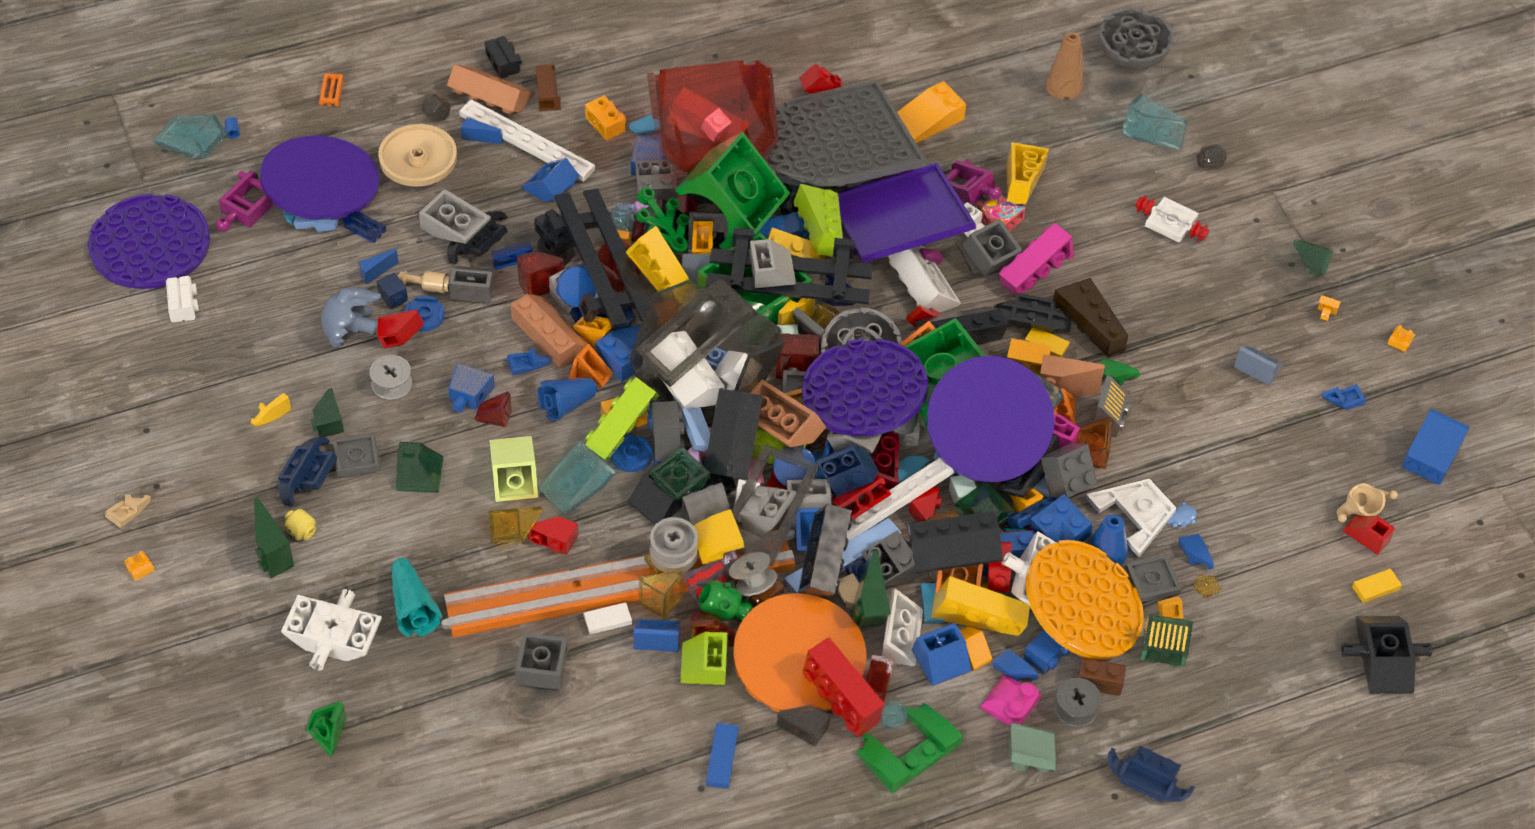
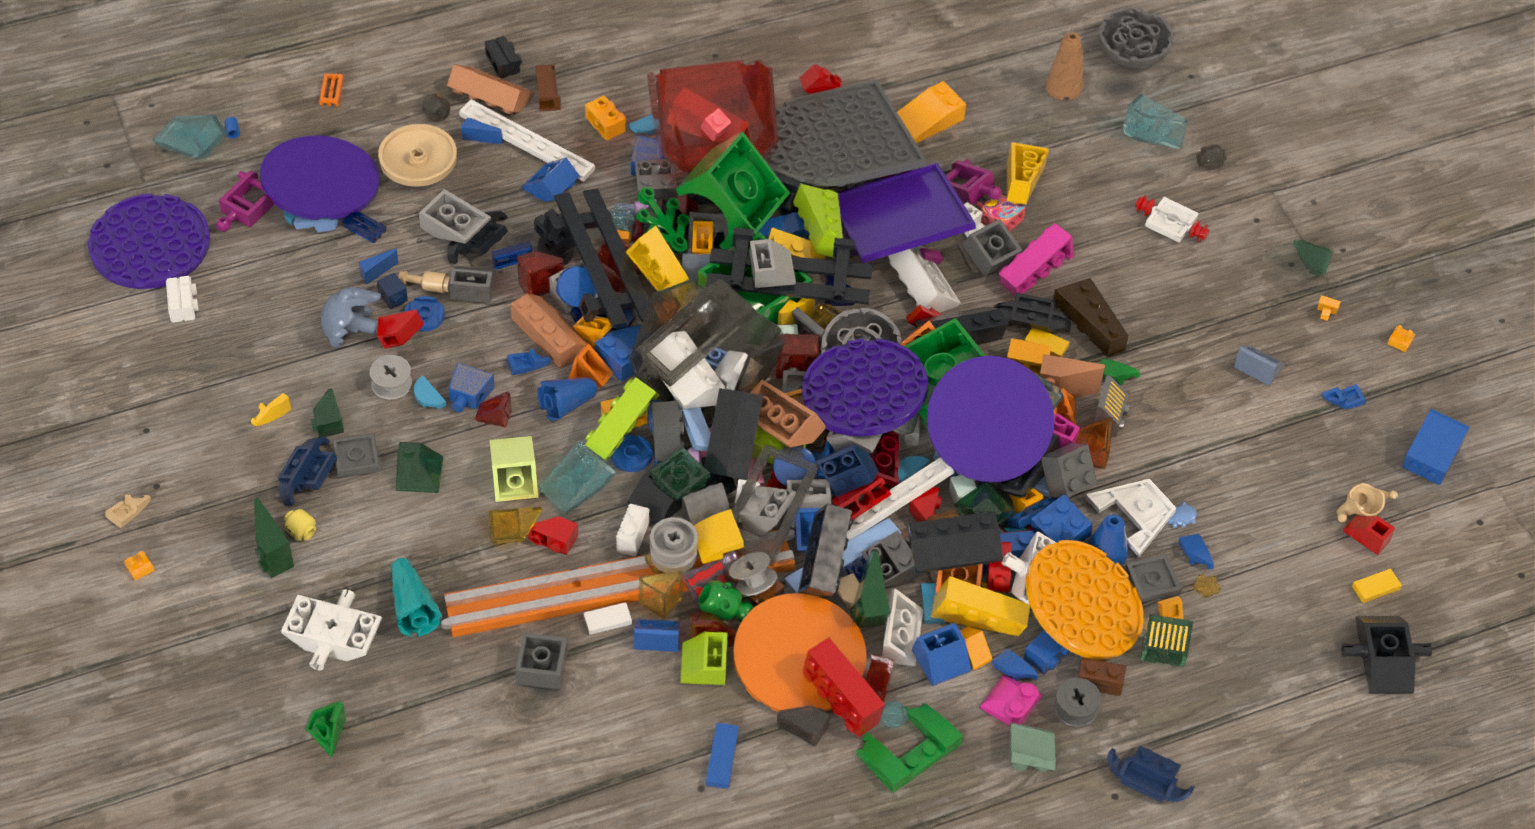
none -> dark azure tile [414,375,447,409]
none -> white brick [616,504,649,557]

